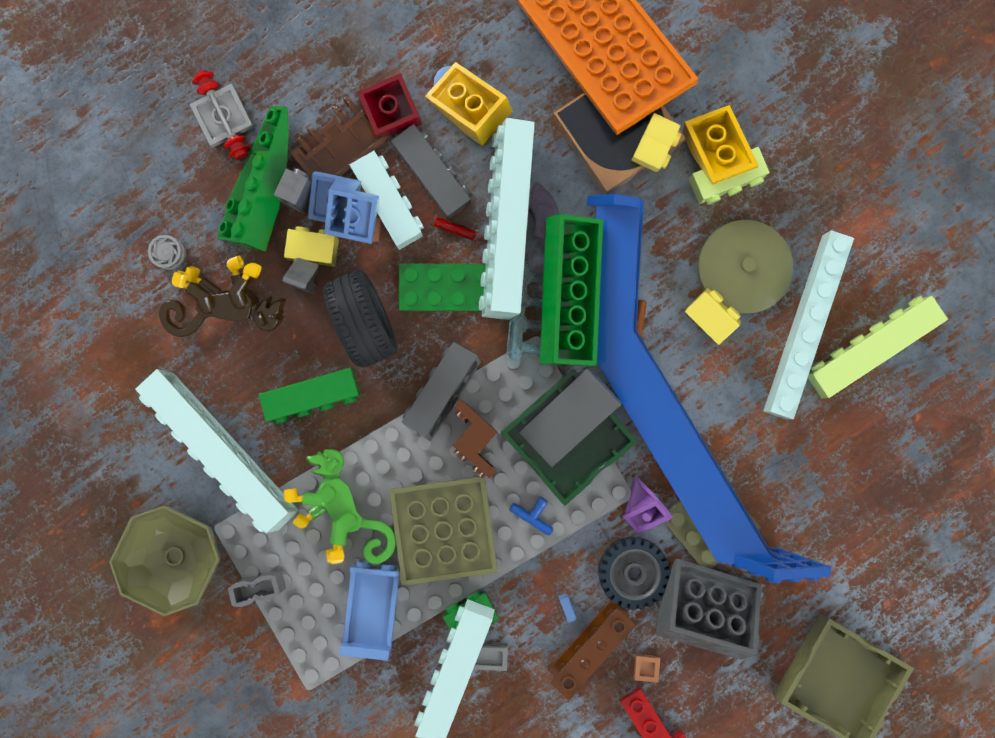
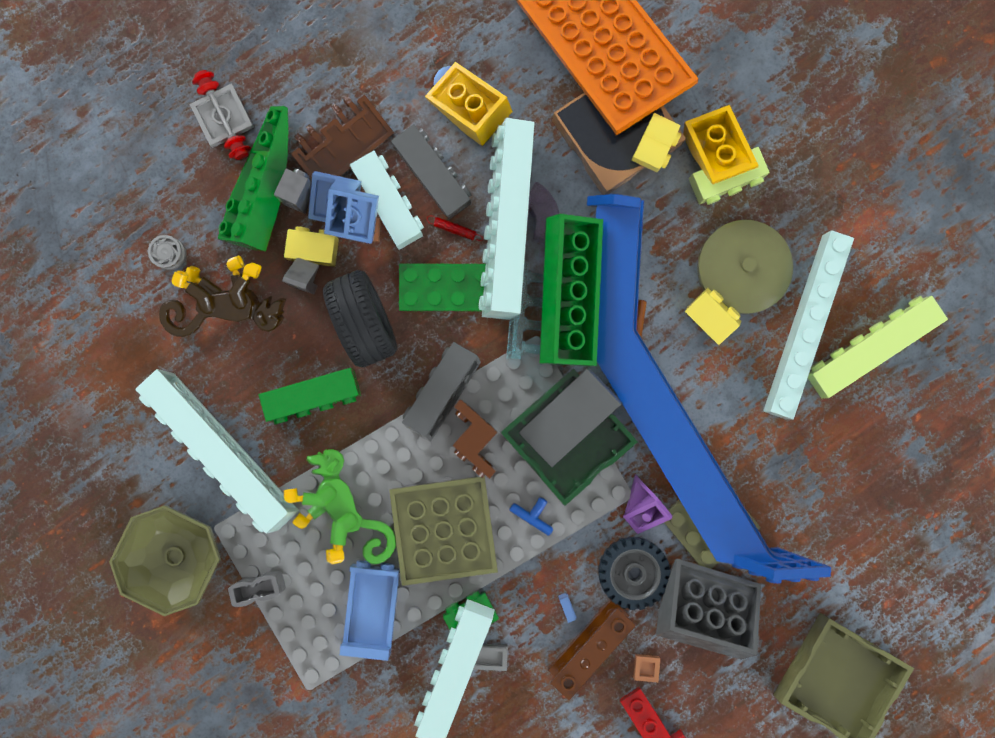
dark red slope [357,73,422,136] -> none

